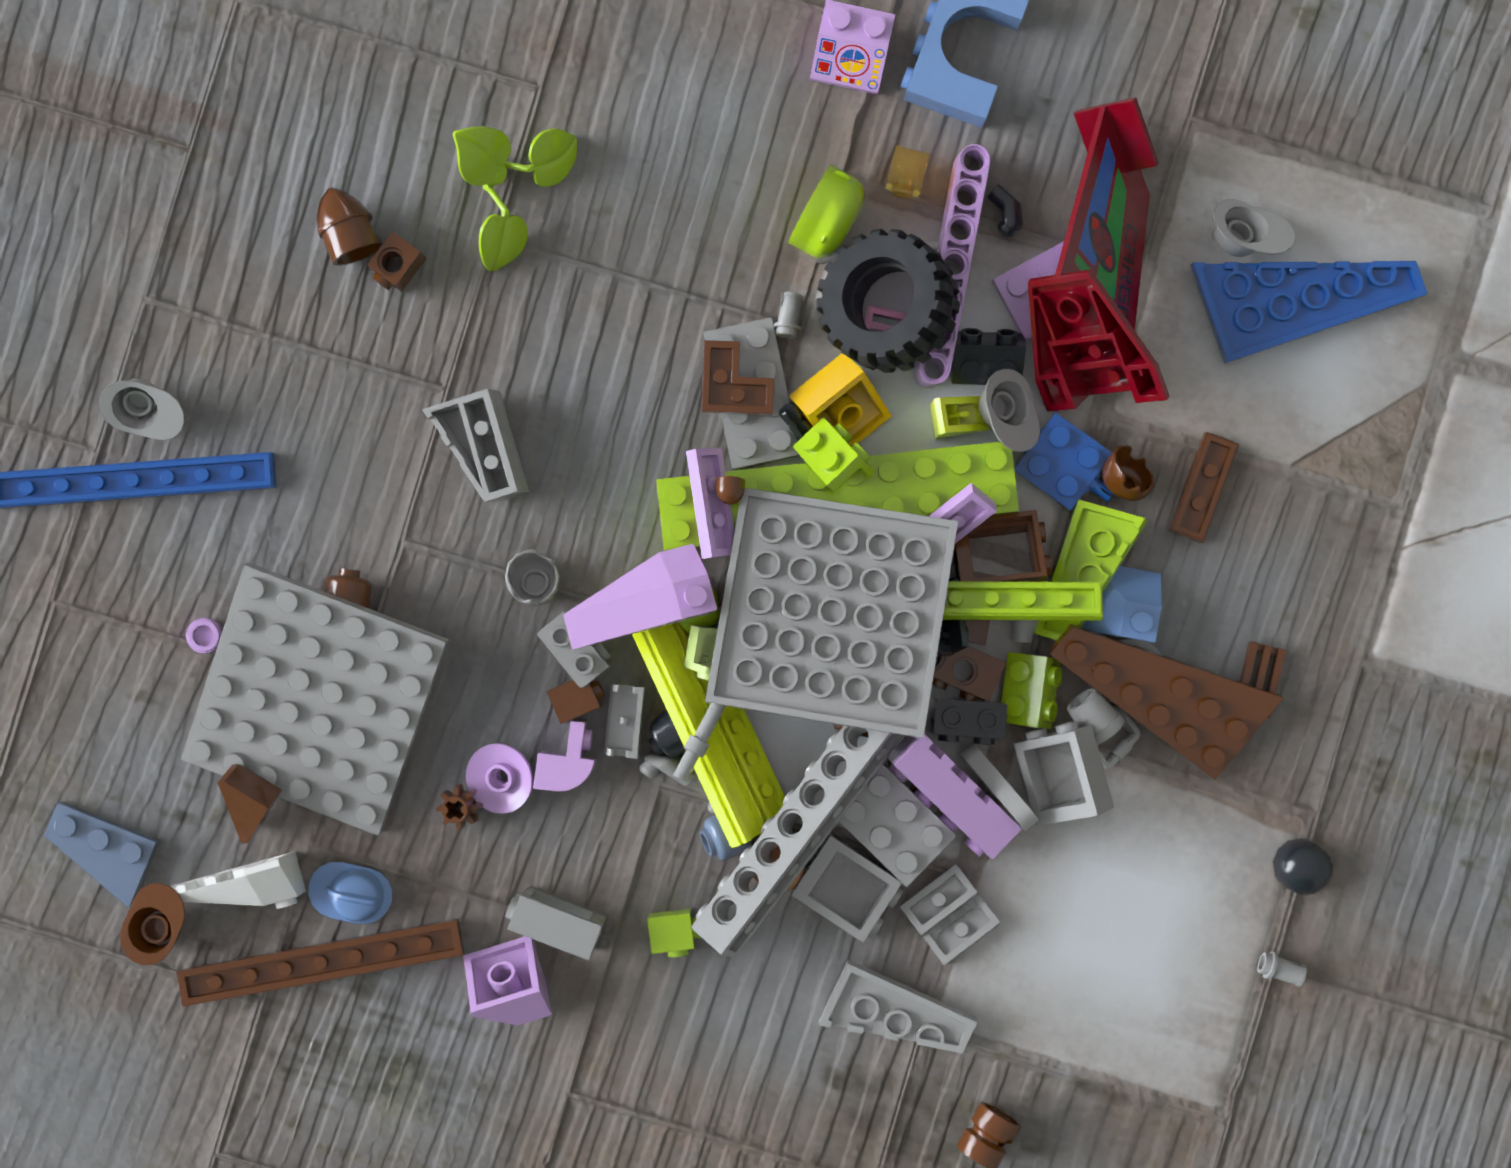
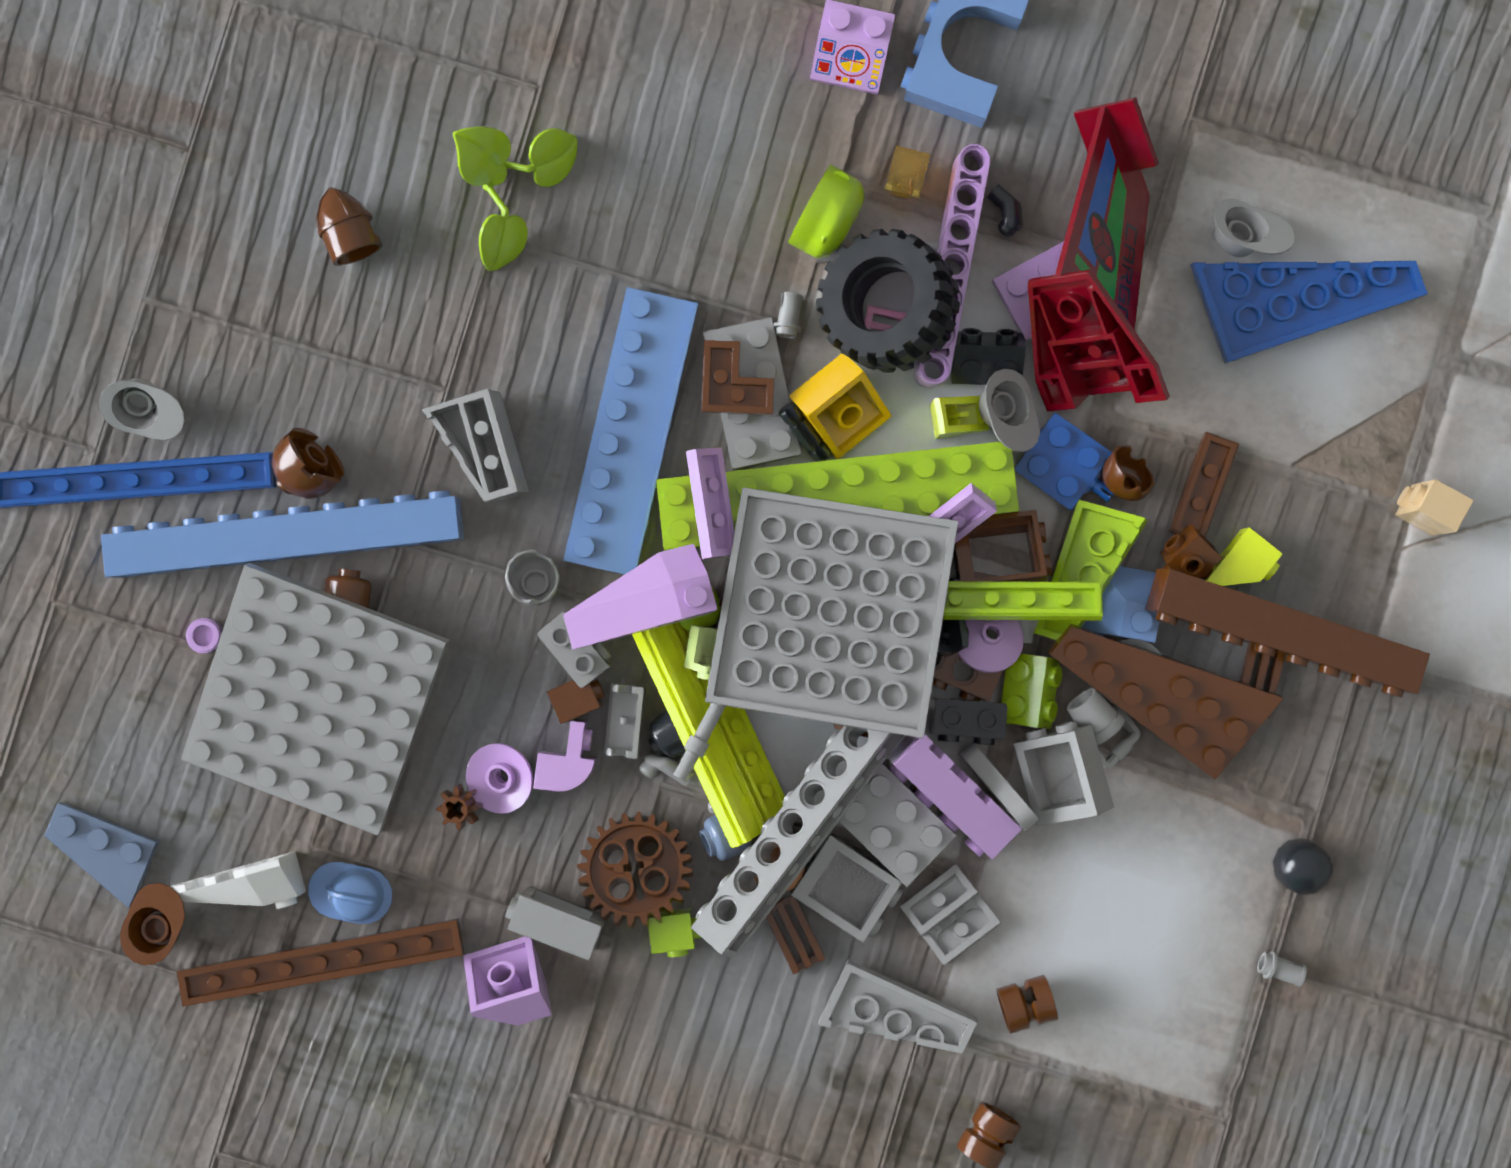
reddish brown slope [218,764,282,844] -> none
reddish brown brick [367,231,427,292] -> none
reddish brown hinge [716,476,745,505] -> none
lime bracket [793,417,875,492] -> none
none -> medium blue brick [101,491,464,578]
none -> reddish brown cylinder [272,428,345,499]
none -> medium blue plate [563,287,699,575]
none -> reddish brown gear [577,812,694,929]
none -> reddish brown tile [766,895,825,975]
none -> lavender dish [957,620,1024,673]
none -> reddish brown wheel [996,975,1058,1034]
none -> reddish brown brick [1145,568,1430,698]
none -> reddish brown brick [1160,524,1223,580]
none -> neon yellow slope [1205,527,1282,586]
none -> tan brick [1395,479,1474,536]

